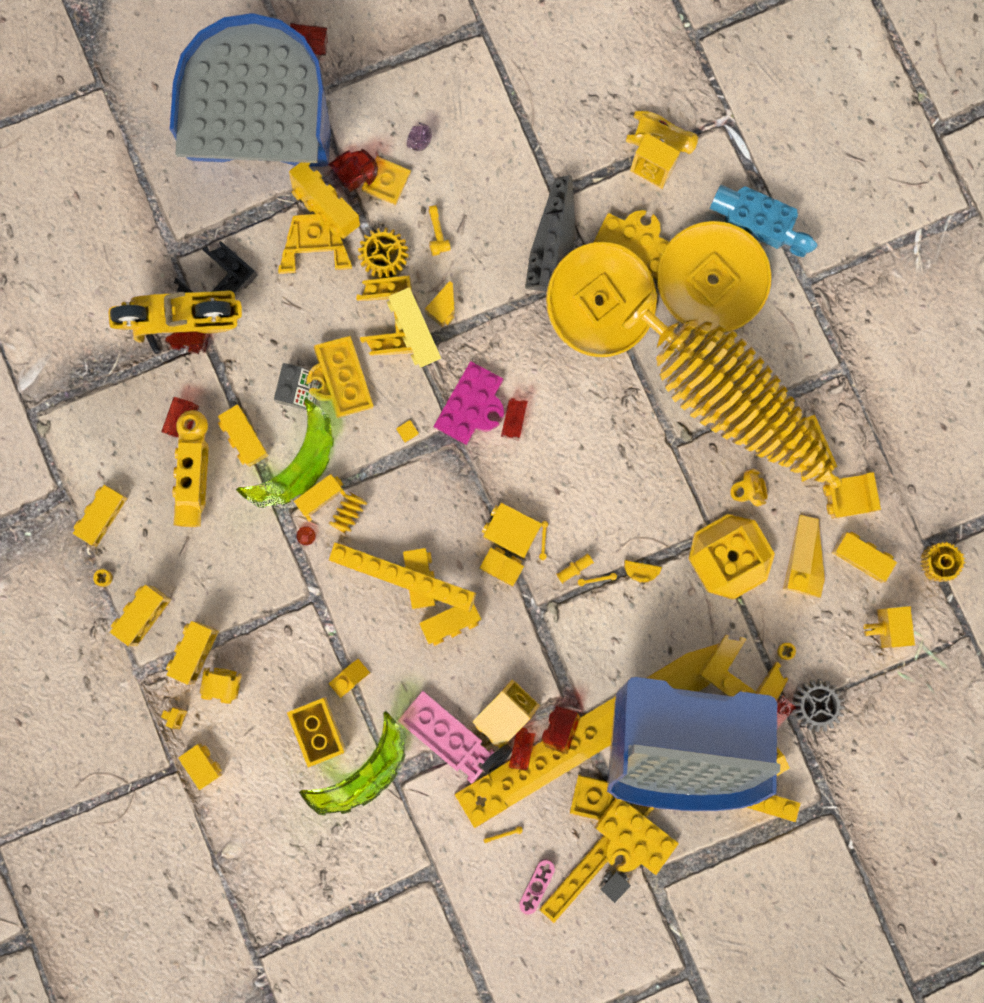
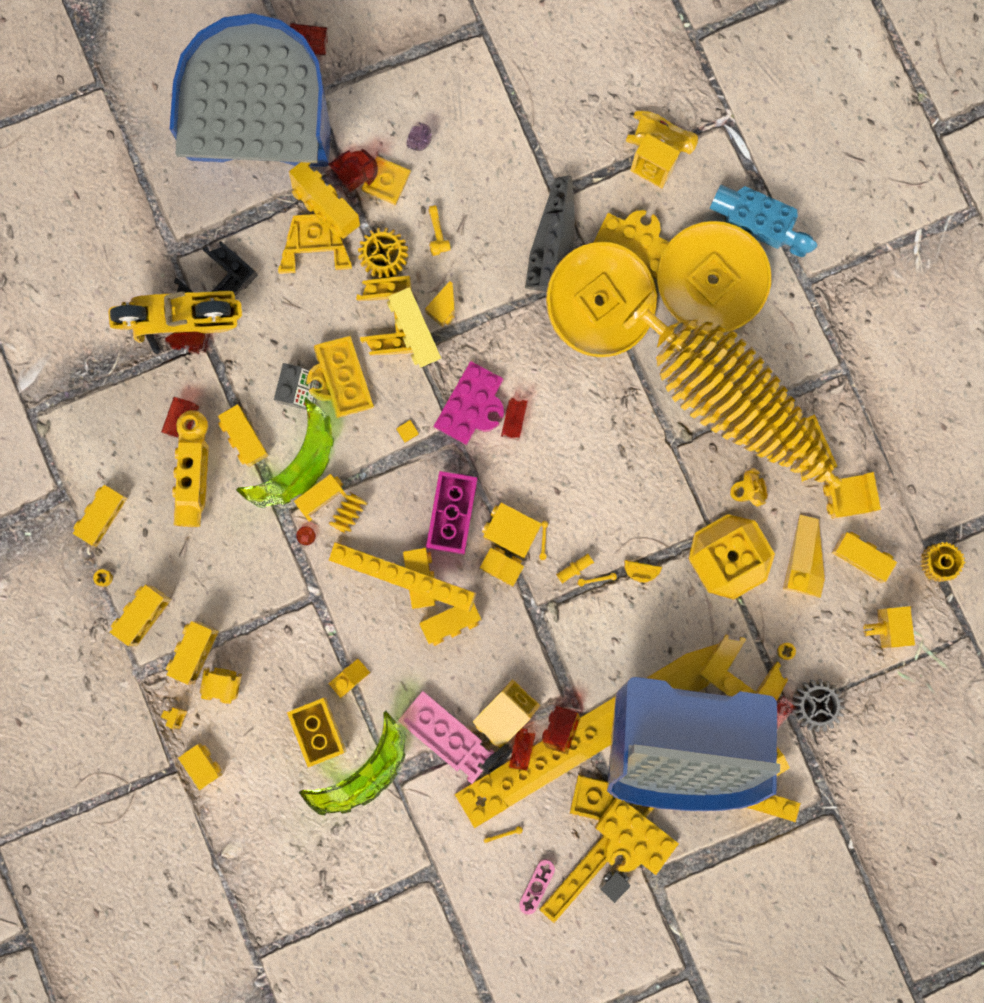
none -> dark pink brick [426,471,478,555]

